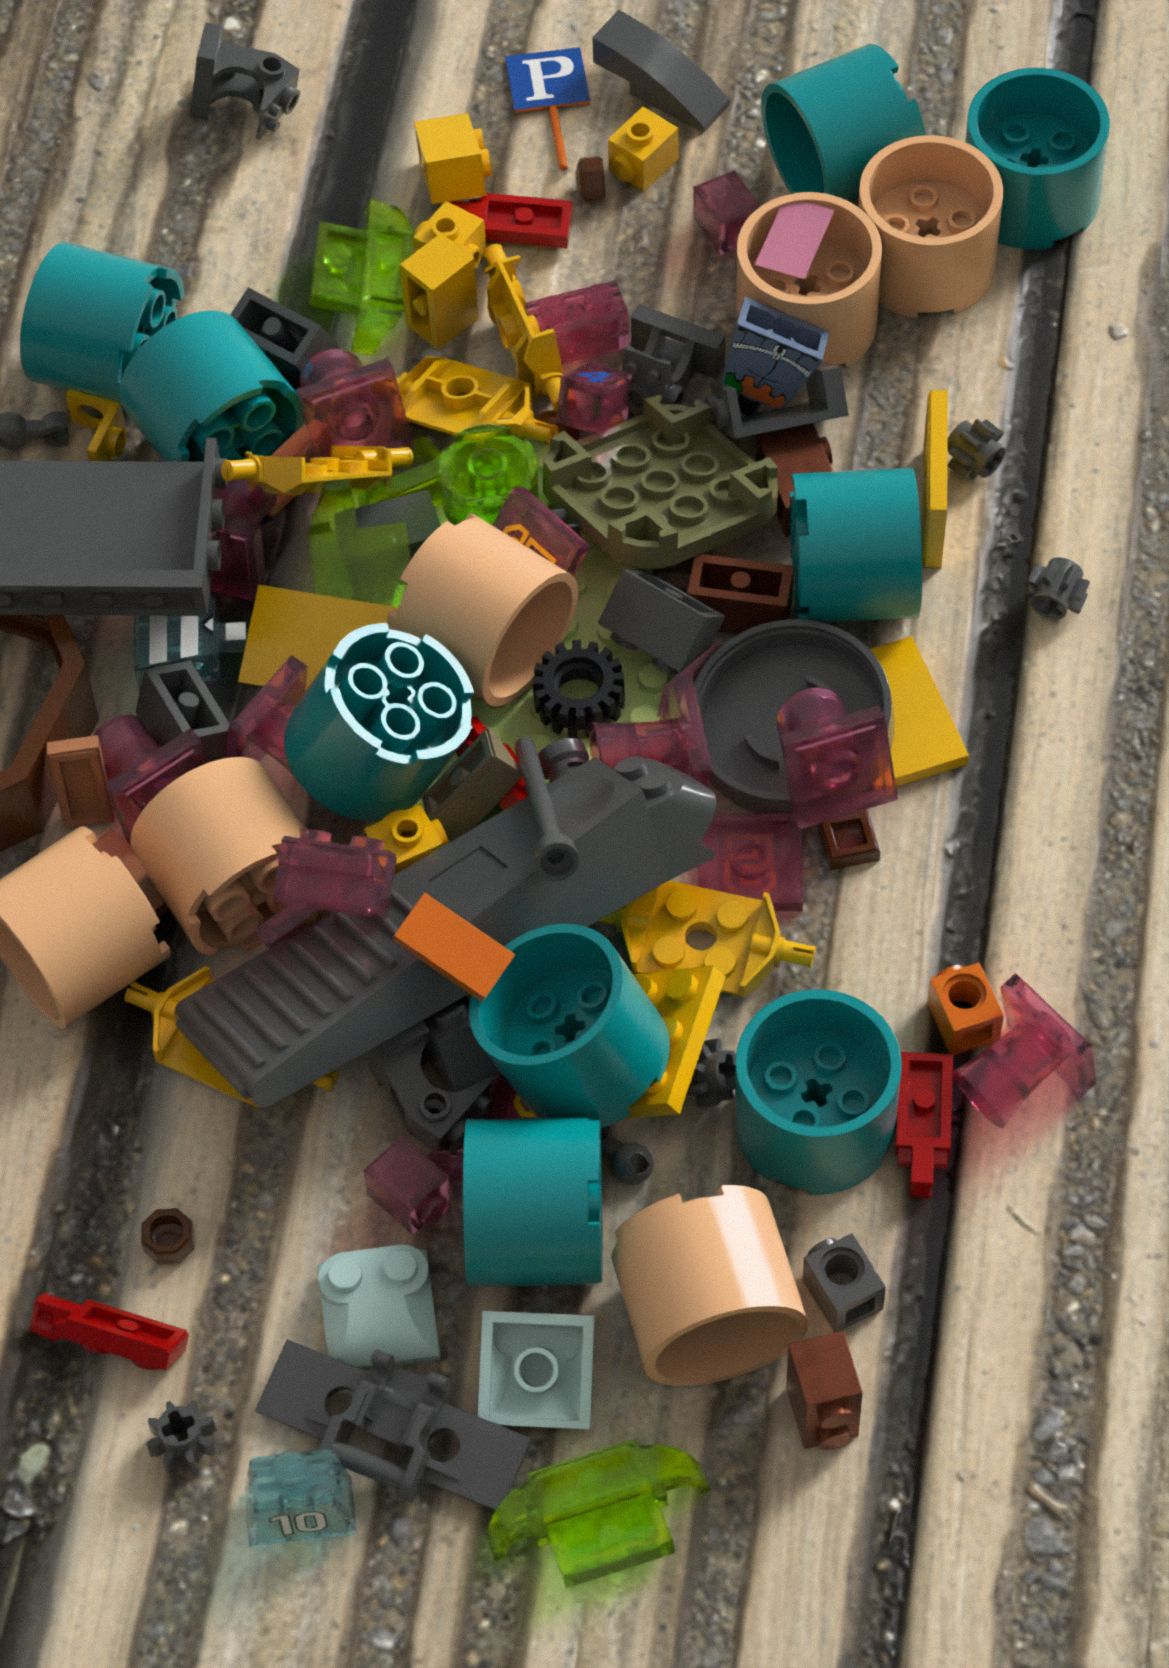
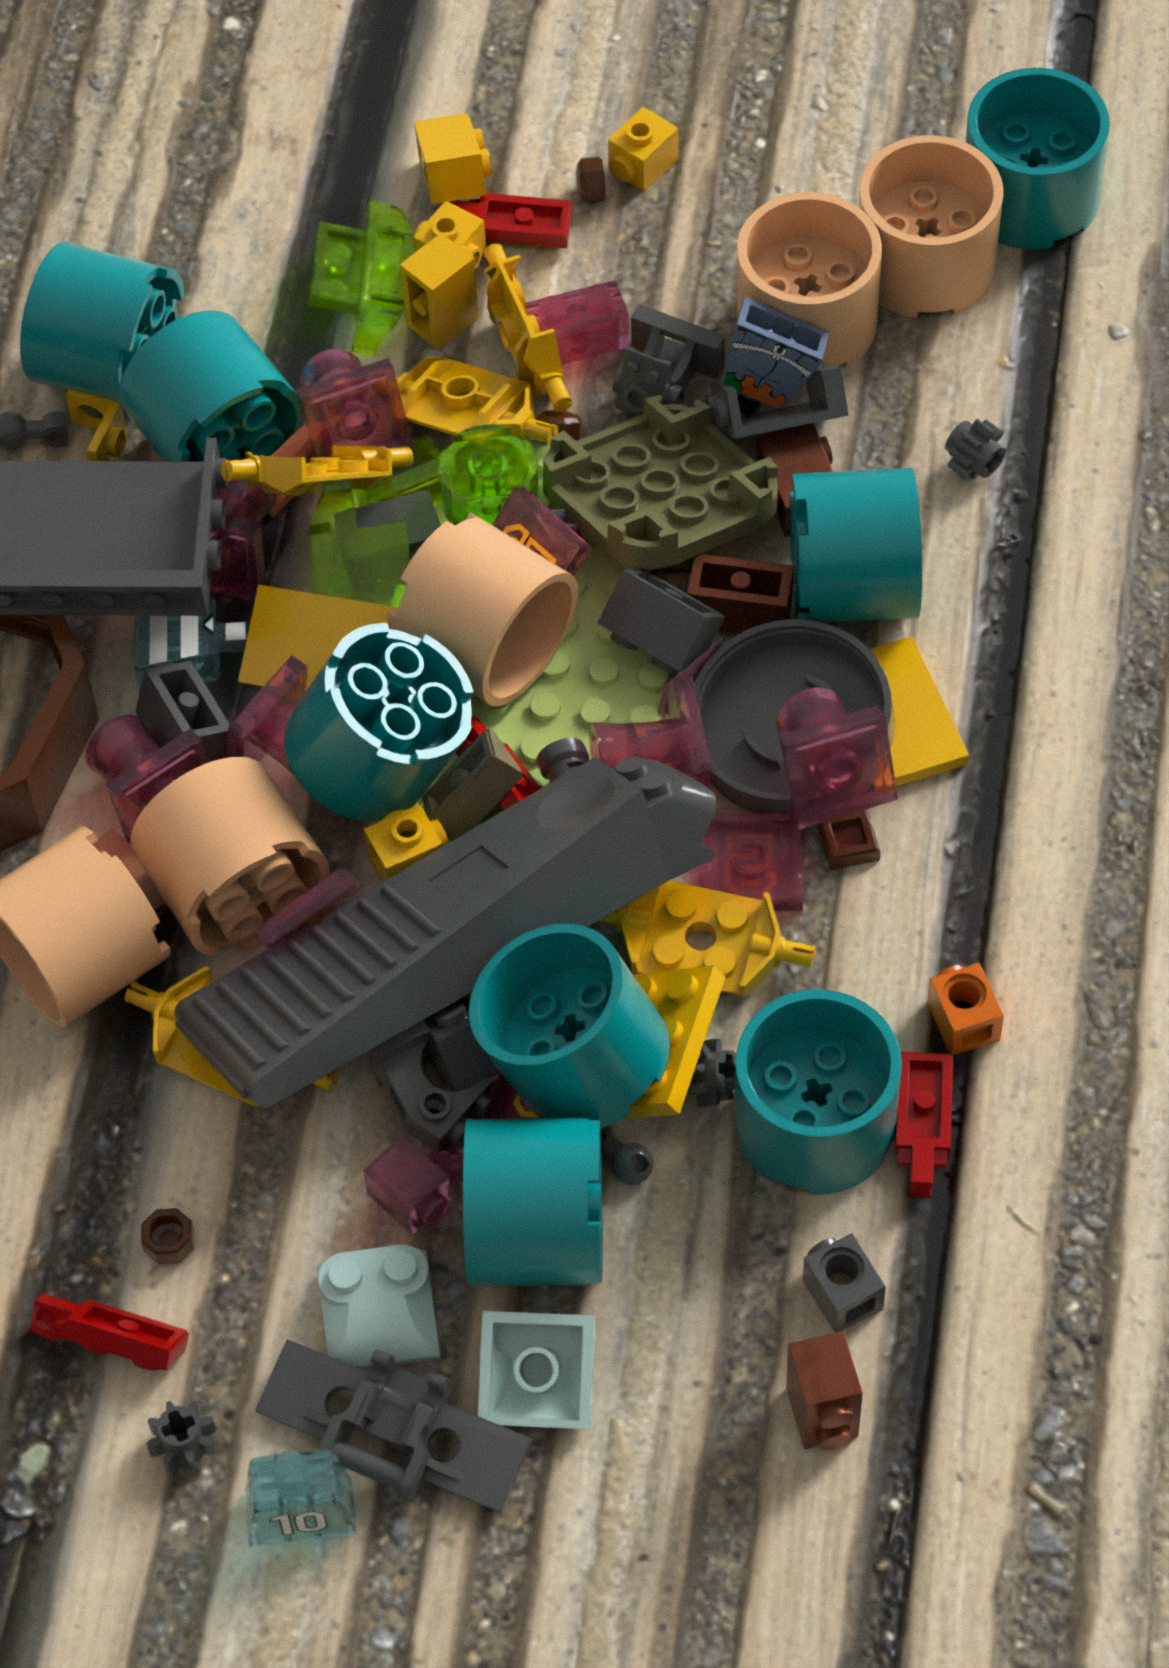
nougat tile [46,735,115,828] -> none
dark grey tile [190,22,300,140] -> none
dark grey brick [230,287,341,388] -> none
clear pink brick [273,828,397,919] -> none
orange tile [392,892,516,1003] -> none
clear neon green plate [487,1438,711,1588] -> none
blue piece [505,47,591,171] -> none
dark grey piece [515,737,579,882] -> none
black tyre [533,640,625,738] -> none
clear pink brick [556,362,632,435] -> none
dark grey slope [592,10,730,133] -> none
light nougat brick [610,1185,808,1386] -> none
clear pink brick [693,170,760,256] -> none
clear pink sticker [755,201,835,279] -> none
teal brick [761,44,926,203] -> none
yellow tile [922,390,948,568] -> none
clear pink plant [952,973,1096,1128] -> none
dark grey gear [1025,557,1090,620] -> none

